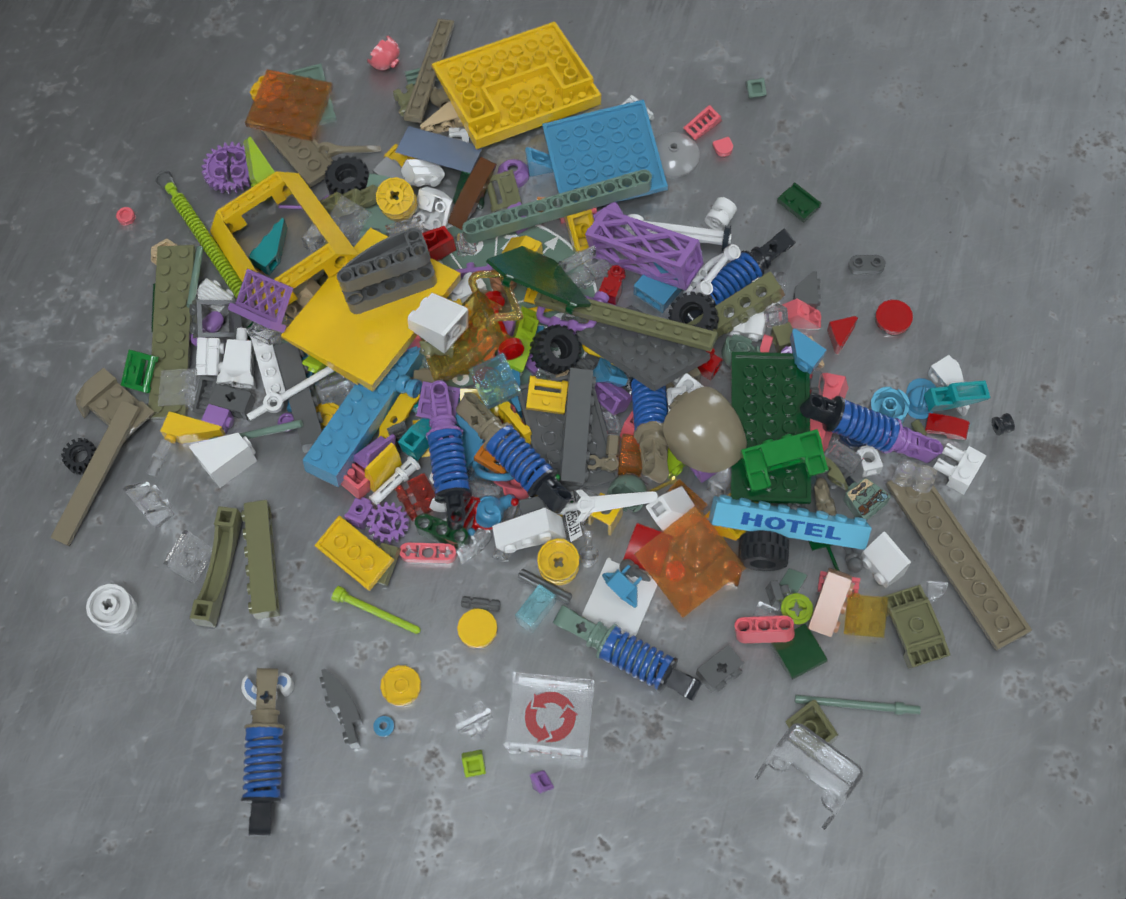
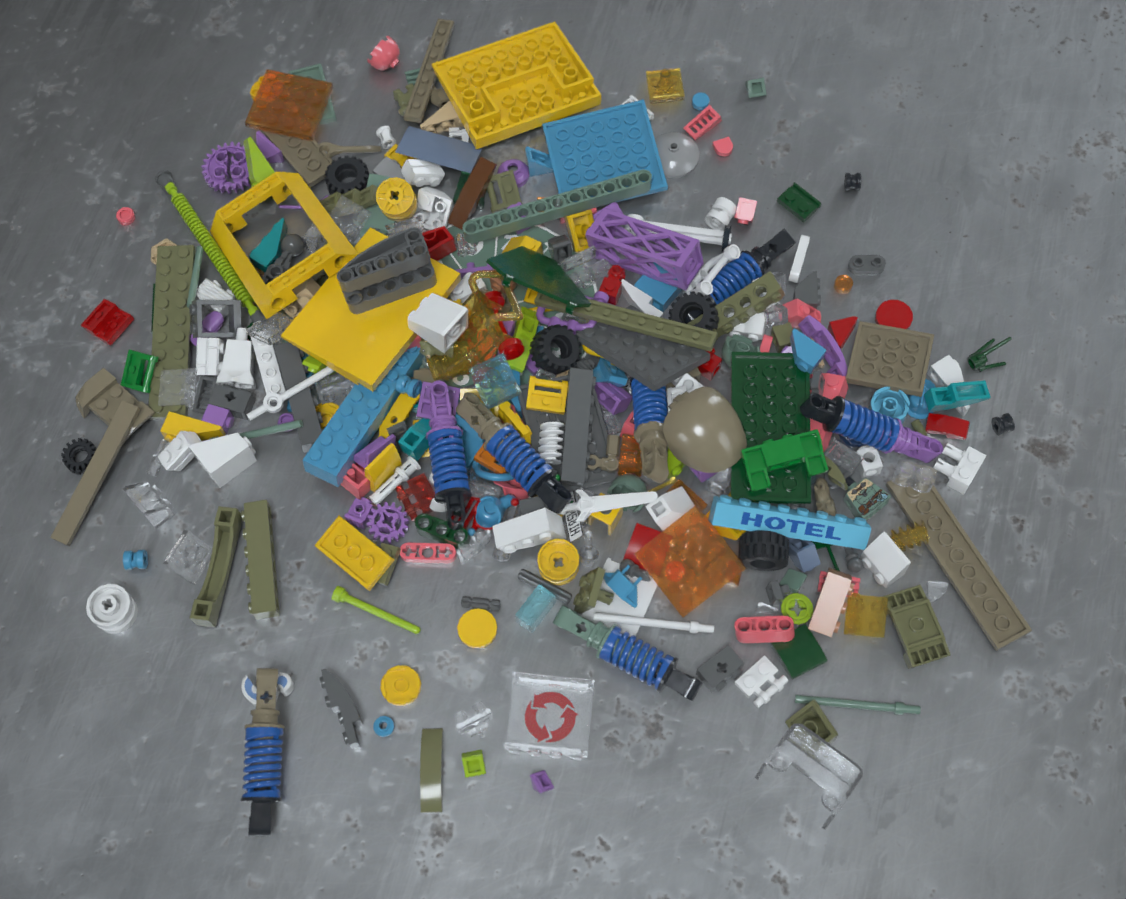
medium lavender fence [228,269,293,333] -> none
none -> red slope [81,298,134,346]
none -> dark azure wheel [123,550,148,570]
none -> white brick [158,431,202,471]
none -> medium lavender slope [256,131,284,163]
none -> dark grey beam [262,234,305,284]
none -> white bush [376,126,396,149]
none -> olive slope [420,728,443,813]
none -> white piece [538,422,565,465]
none -> dark grey slope [548,235,572,265]
none -> olive plate [573,567,614,614]
none -> white bar [593,613,714,634]
none -> white slope [621,279,663,318]
none -> clear yellow plate [646,68,685,104]
none -> dark azure tile [692,93,710,110]
none -> bracket [734,197,757,225]
none -> white plate [734,655,788,708]
none -> sand blue slope [787,537,821,573]
none -> white beam [788,235,810,283]
none -> medium lavender slope [798,315,848,377]
none -> clear orange tile [834,275,853,294]
none -> black wheel [844,173,861,191]
none -> dark tan plate [846,321,935,397]
none -> clear yellow piece [887,519,929,552]
none -> dark green plant [967,337,1012,372]

